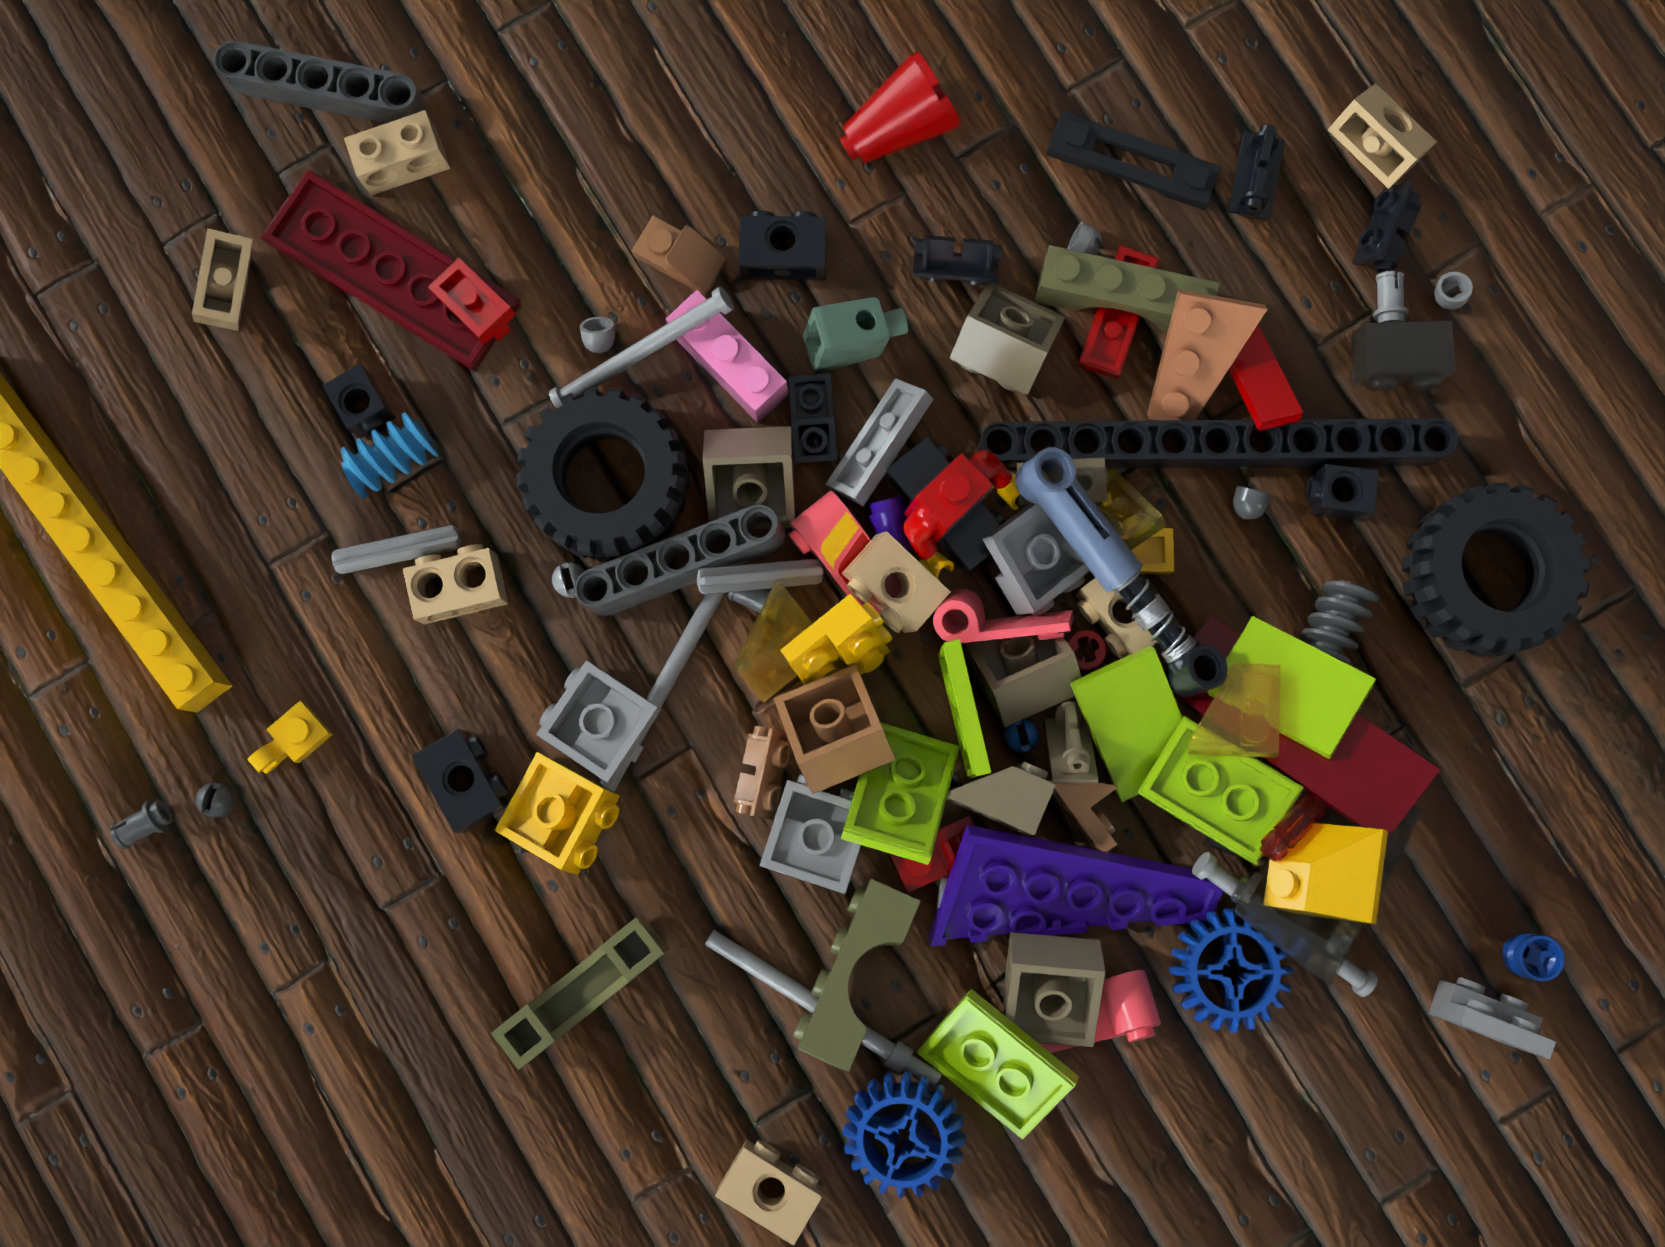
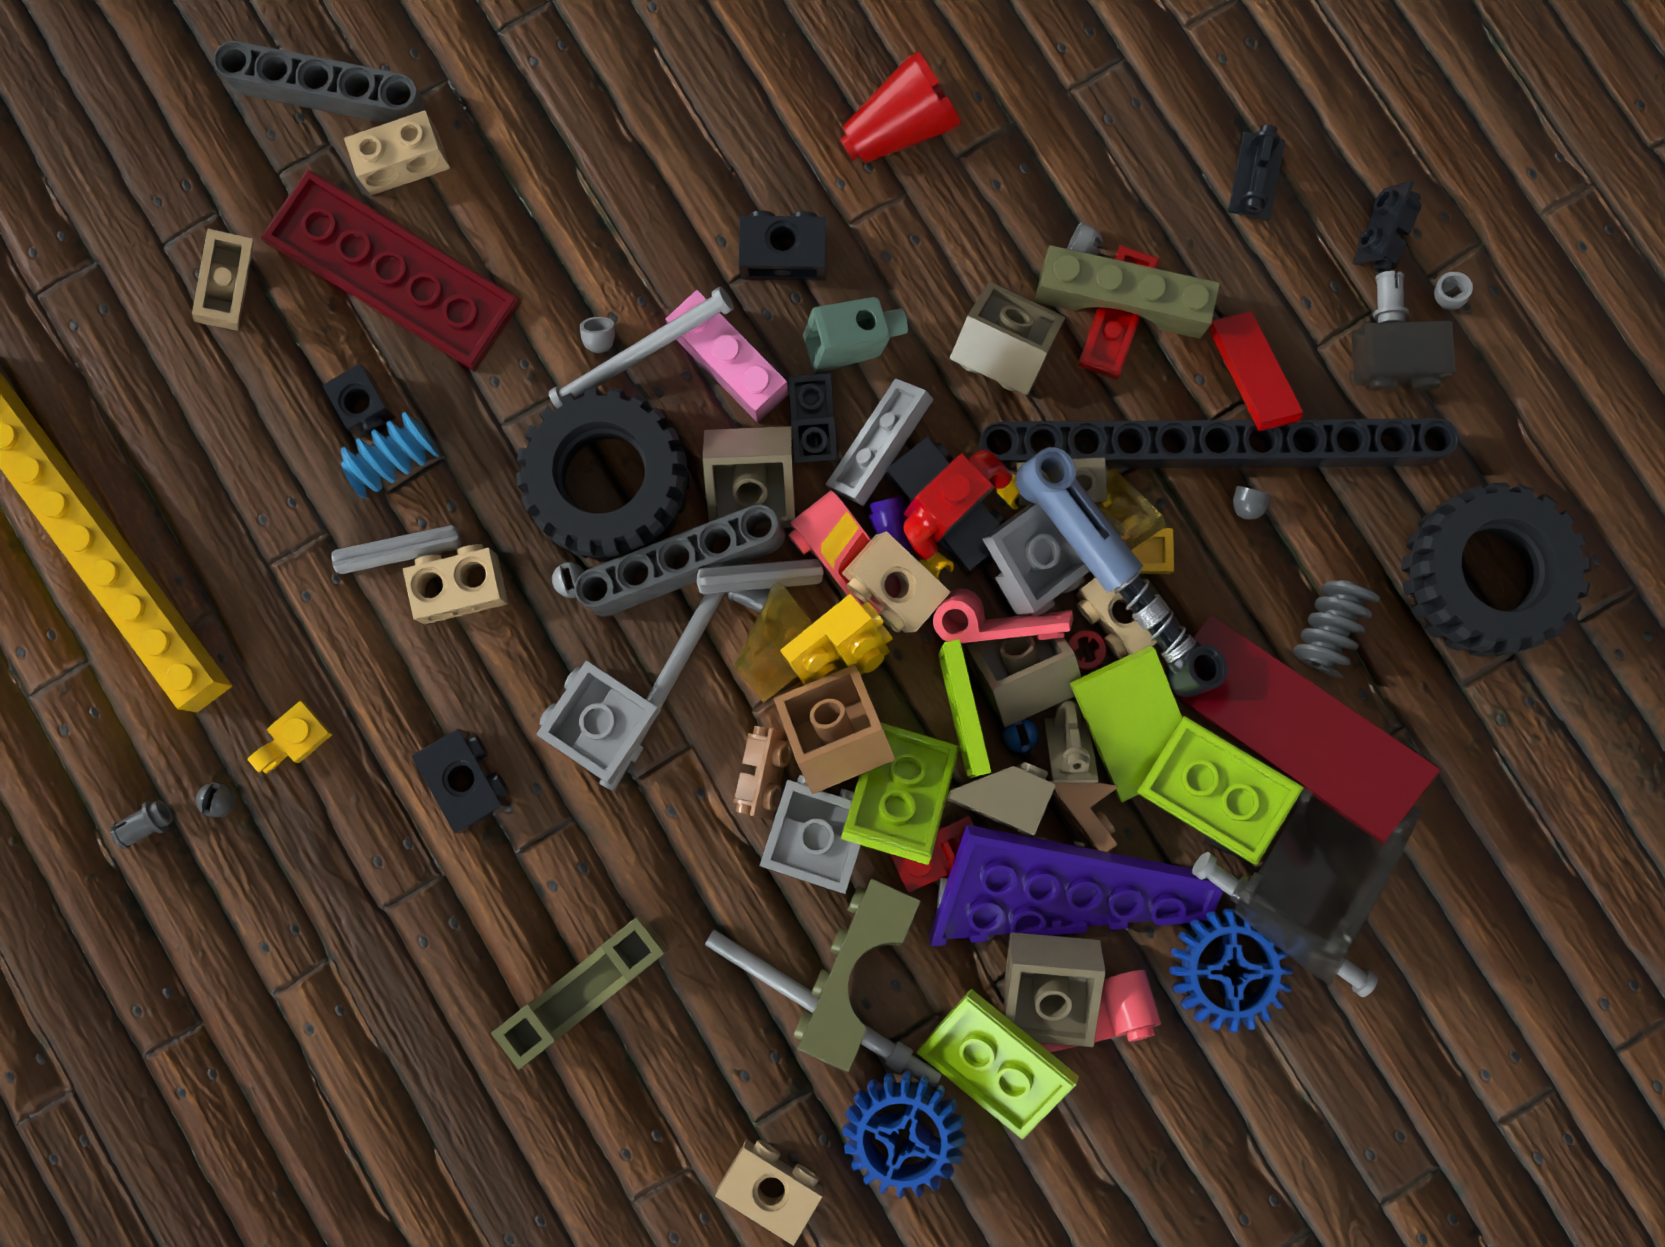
red plate [428,258,516,344] -> none
yellow plate [494,752,620,875] -> none
medium nougat slope [631,215,727,296] -> none
black hinge [913,235,1002,285] -> none
black container [1046,111,1221,210] -> none
nougat wing [1147,289,1268,420] -> none
clear yellow wing [1188,663,1280,758] -> none
lime tile [1208,616,1376,759] -> none
clear red axle [1260,793,1326,862] -> none
yellow slope [1263,822,1388,924] -> none
black brick [1306,464,1379,521] -> none
tan brick [1328,83,1437,189] -> none
light grey plate [1428,977,1556,1059] -> none
blue wheel [1502,933,1565,982] -> none

